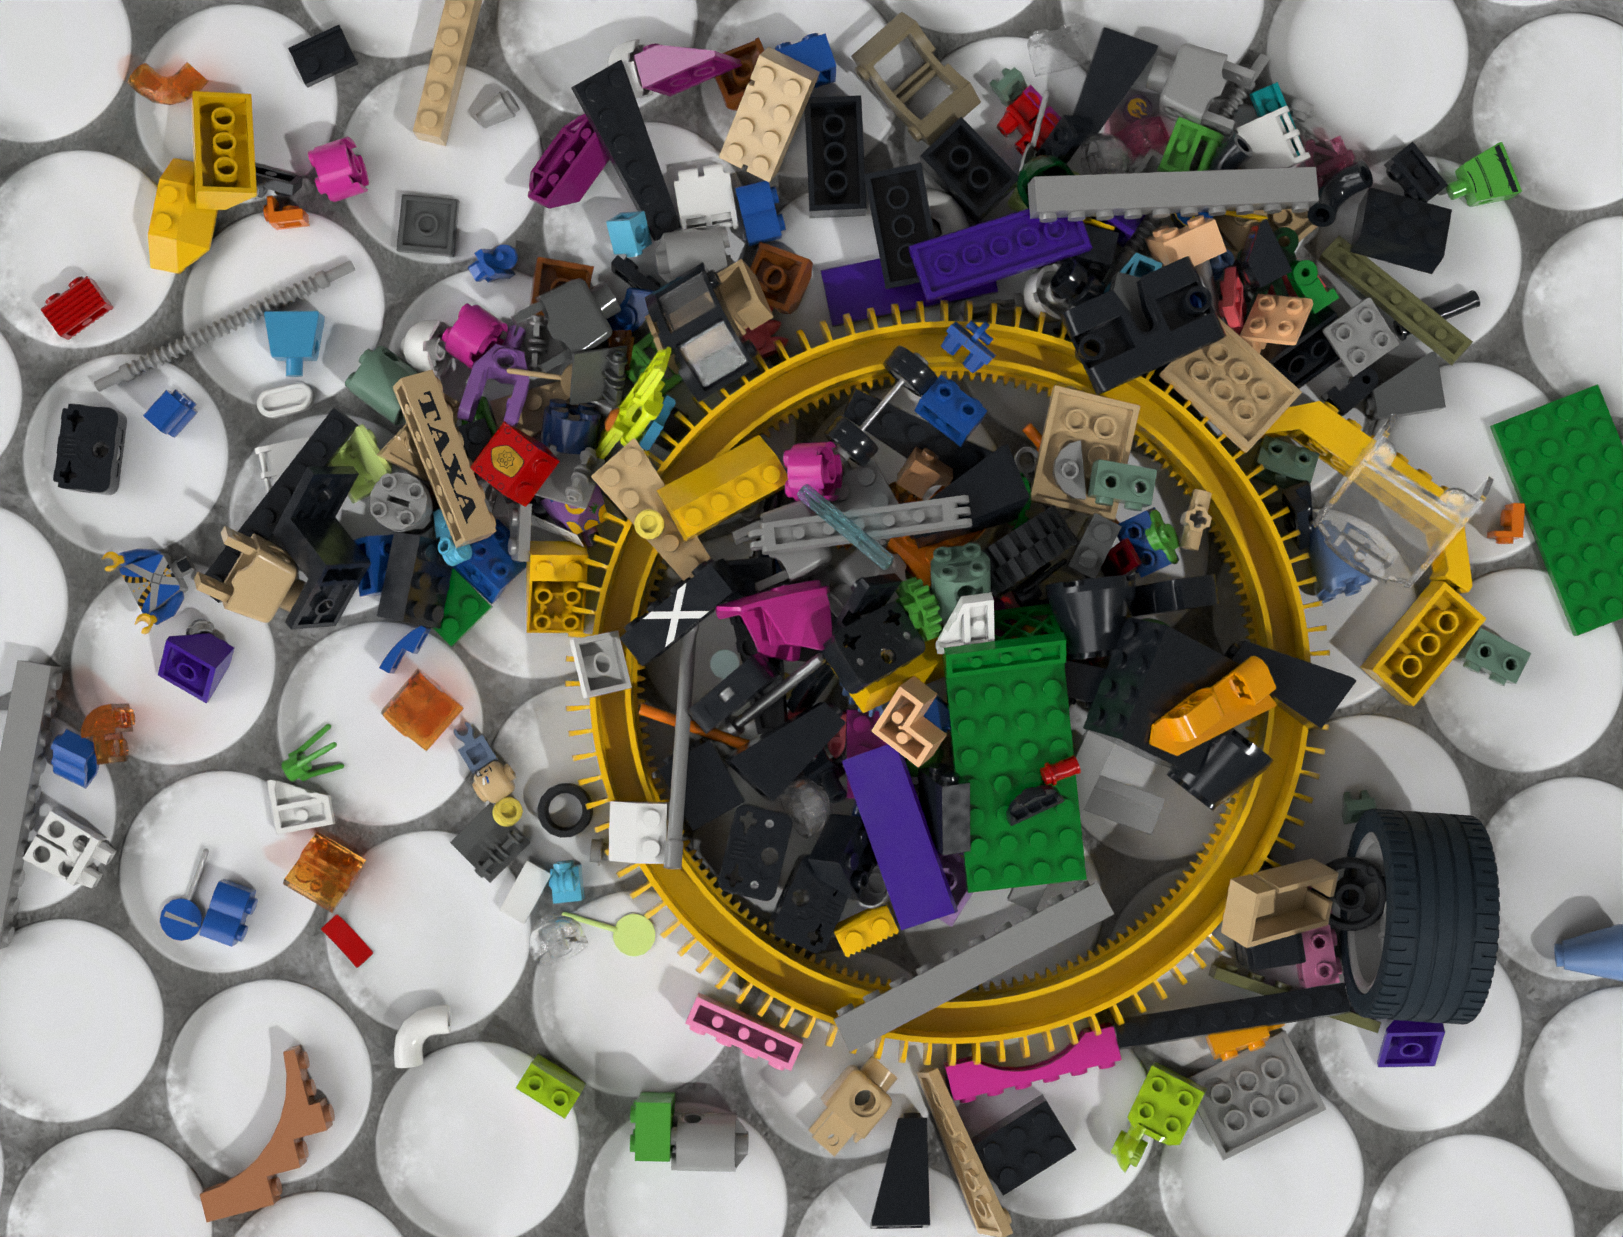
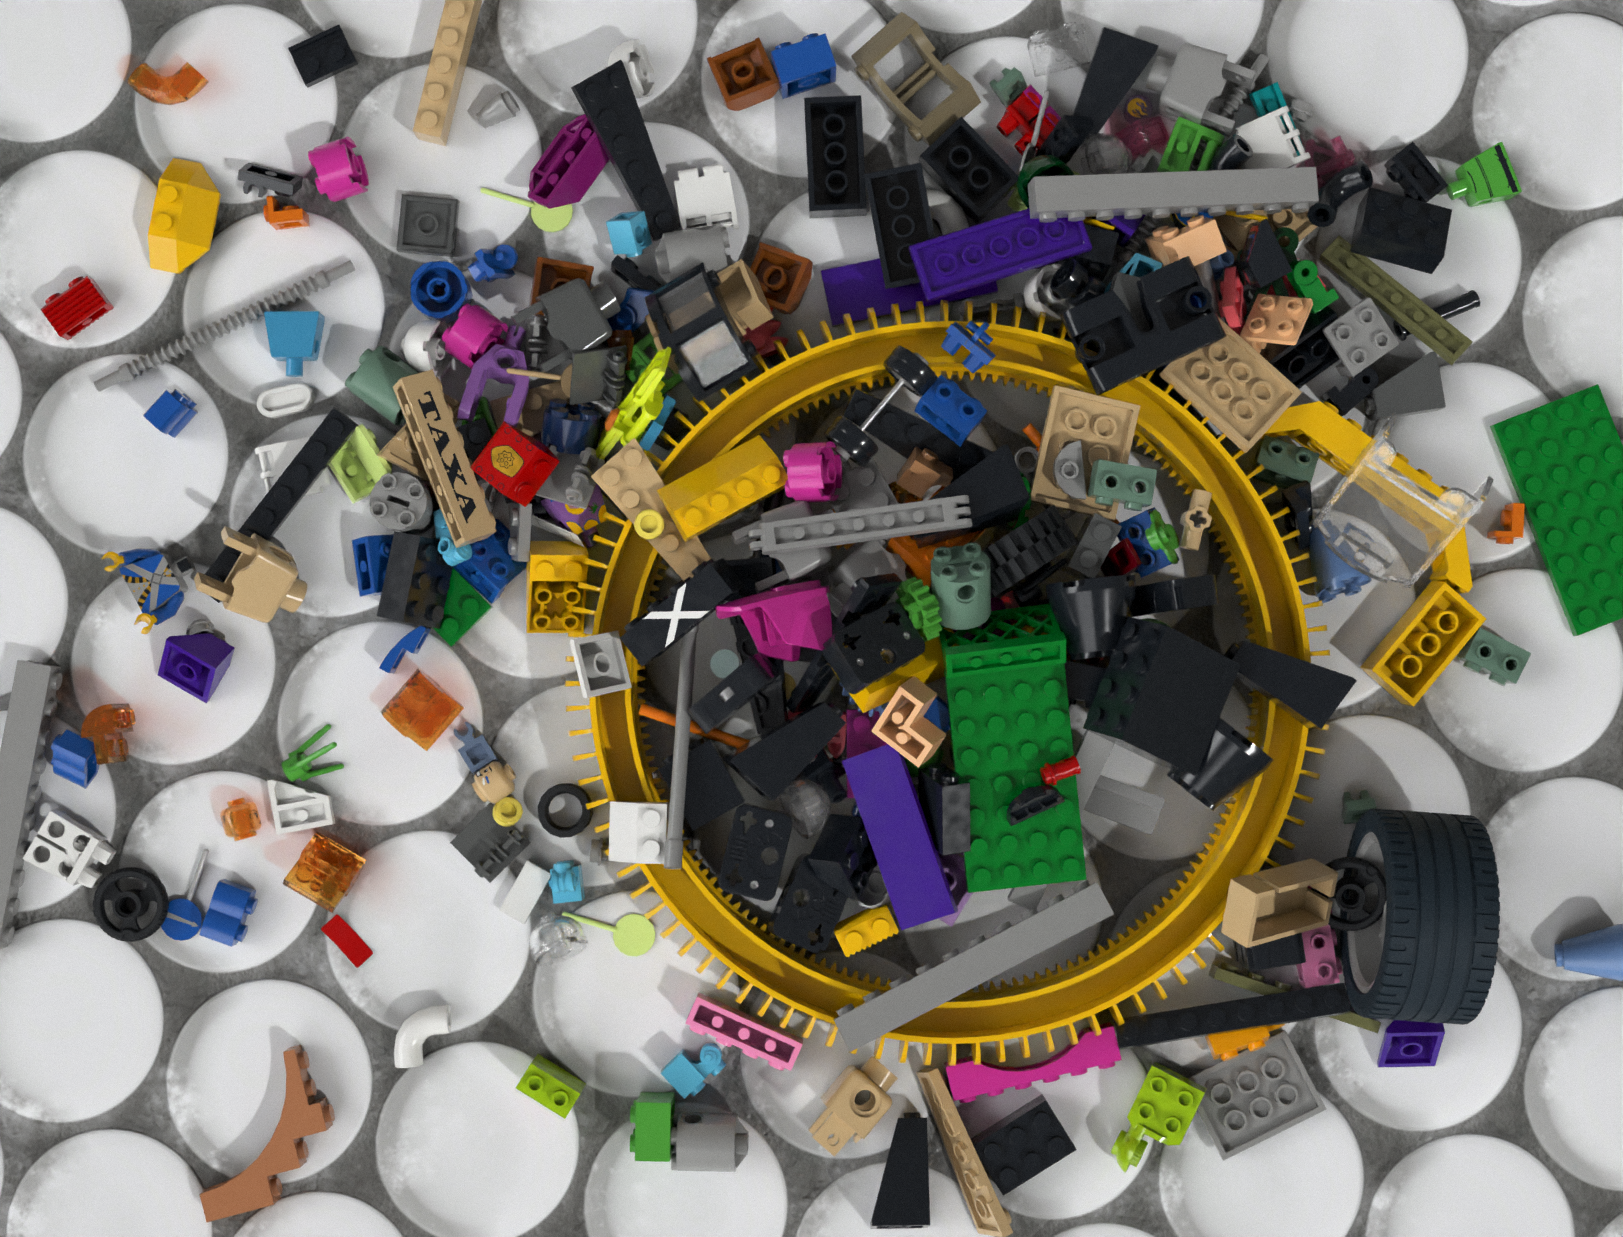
black axle [53,404,127,495] -> none
yellow slope [191,91,257,210] -> none
black bracket [273,466,371,630] -> none
slope [634,43,742,97] -> none
tan piece [719,47,820,182] -> none
flat silver bar [725,653,826,737] -> none
blue brick [735,181,786,247] -> none
clear light blue axle [797,484,895,570] -> none
white wing [935,592,995,654] -> none
light orange panel [1149,656,1276,756] -> none
none -> black wheel [93,867,169,942]
none -> clear orange head [220,797,262,841]
none -> blue brick [410,261,473,323]
none -> yellowish green piece [480,188,573,232]
none -> medium azure brick [661,1043,726,1099]

